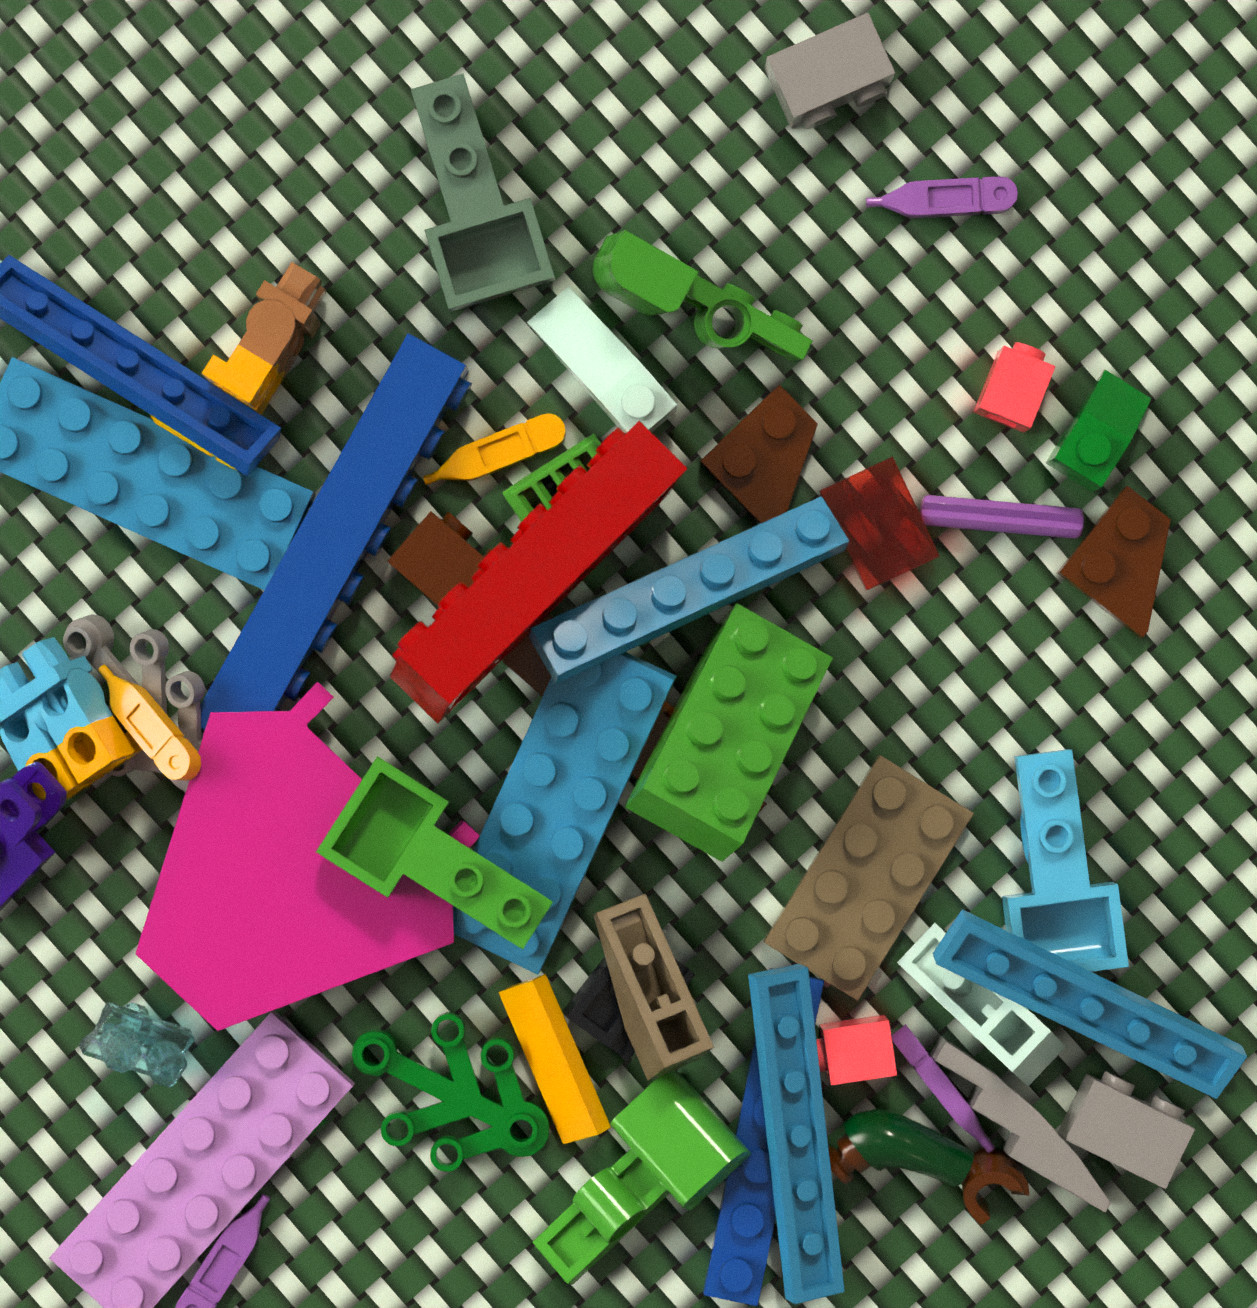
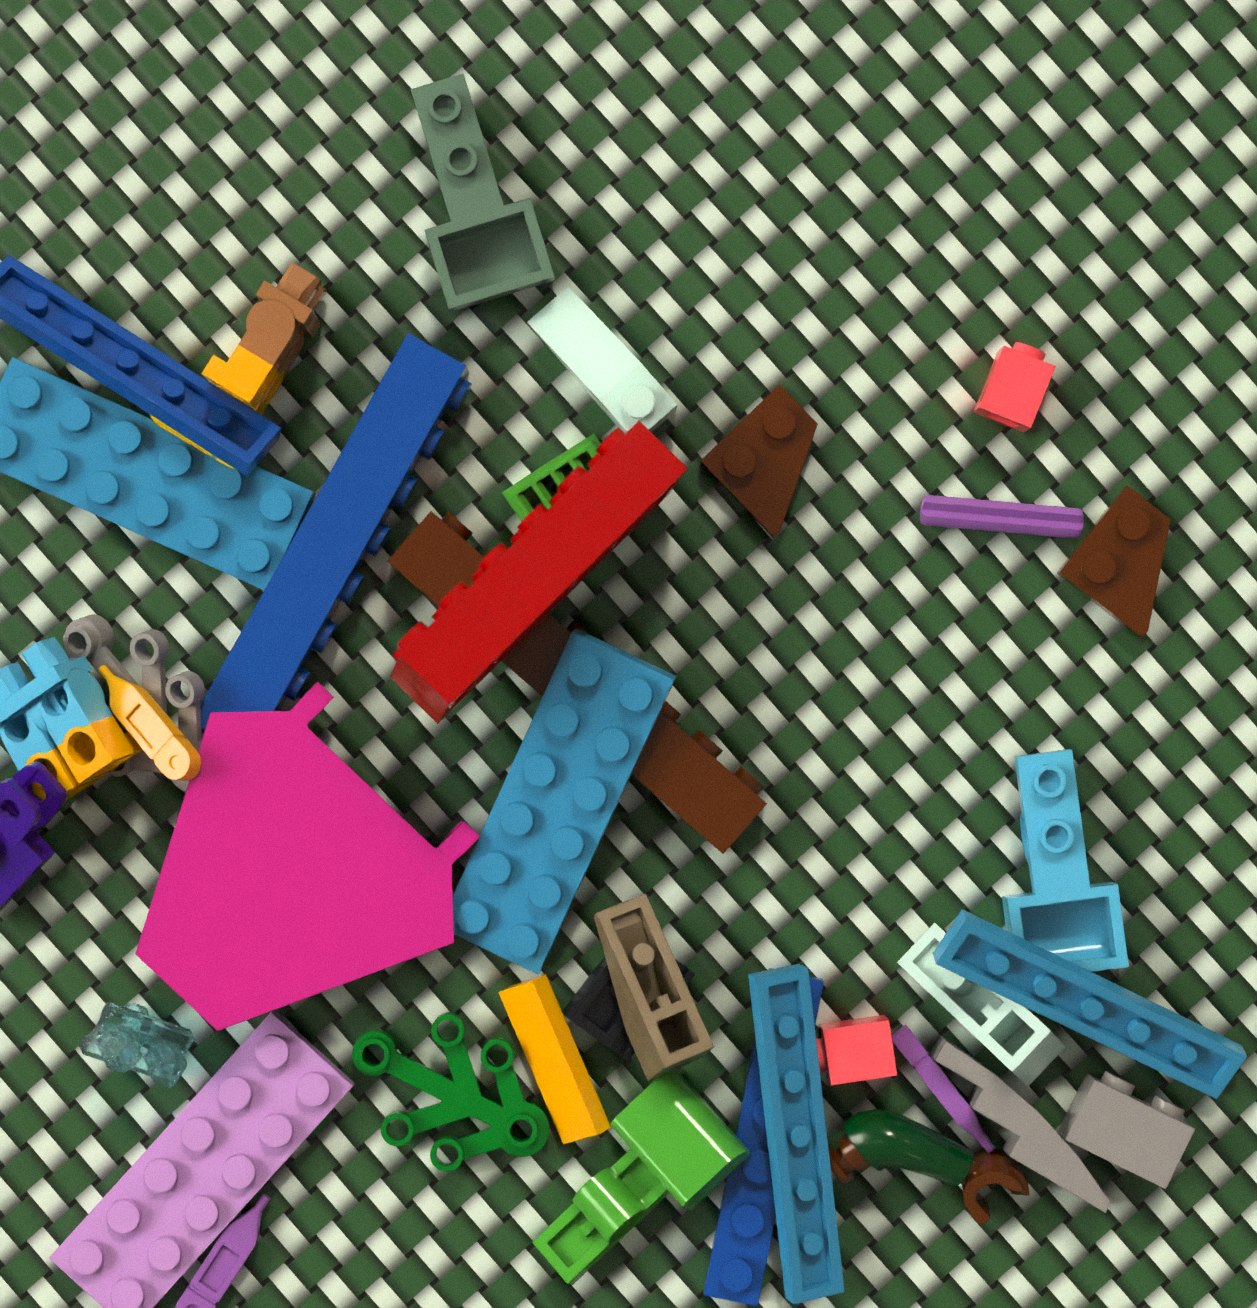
bright green plate [316,756,553,950] -> none
yellow piece [423,413,566,485] -> none
dark azure plate [529,496,849,684] -> none
bright green plate [593,230,813,361] -> none
bright green brick [625,603,833,862] -> none
dark tan plate [763,755,974,1001] -> none
light grey brick [764,12,895,129] -> none
clear red plate [819,456,940,591] -> none
medium lavender piece [866,176,1018,218] -> none
green slope [1046,370,1151,492] -> none

